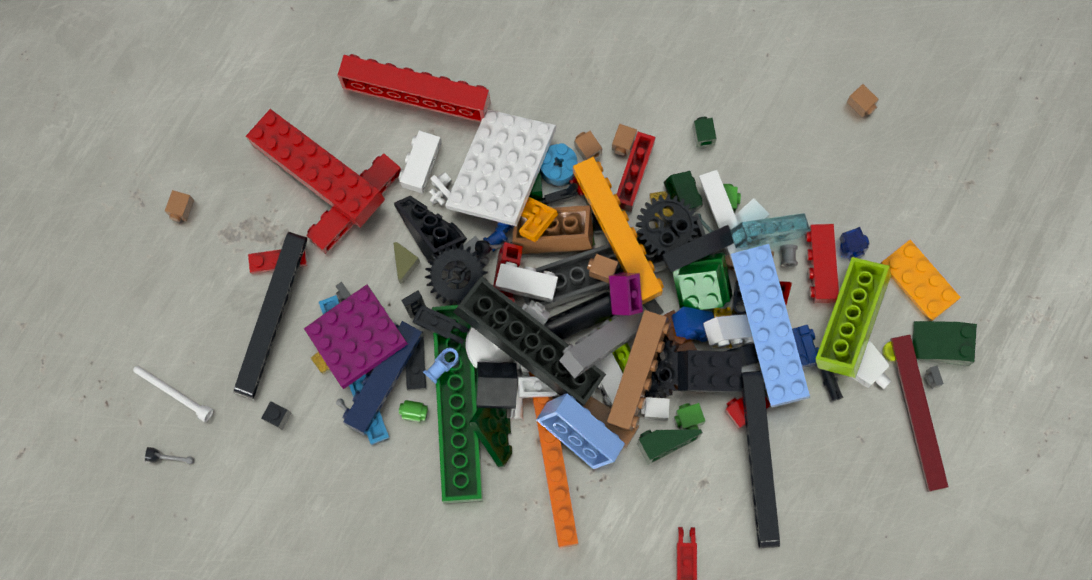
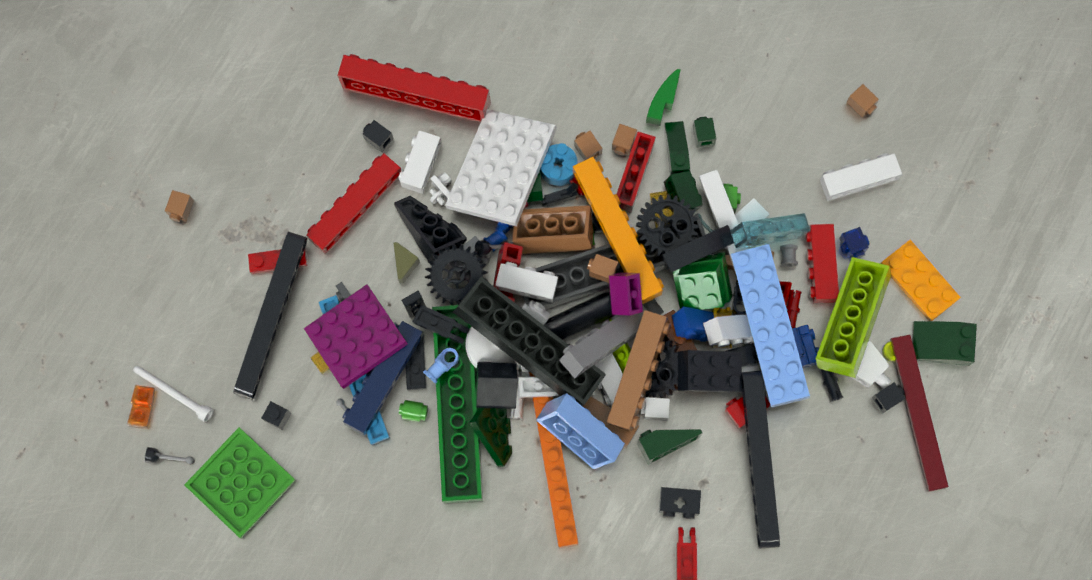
red brick [246,109,385,228] -> none
light orange plate [519,197,558,243] -> none
bright green brick [674,403,706,430] -> none
dark grey plate [925,365,944,389] -> none
none -> clear orange slope [127,385,155,429]
none -> bright green plate [184,427,296,539]
none -> black brick [363,120,394,152]
none -> green slope [646,69,681,126]
none -> black brick [659,487,701,519]
none -> dark green slope [665,121,690,175]
none -> red pin [786,290,802,328]
none -> white brick [820,153,902,201]
none -> black brick [872,382,905,413]

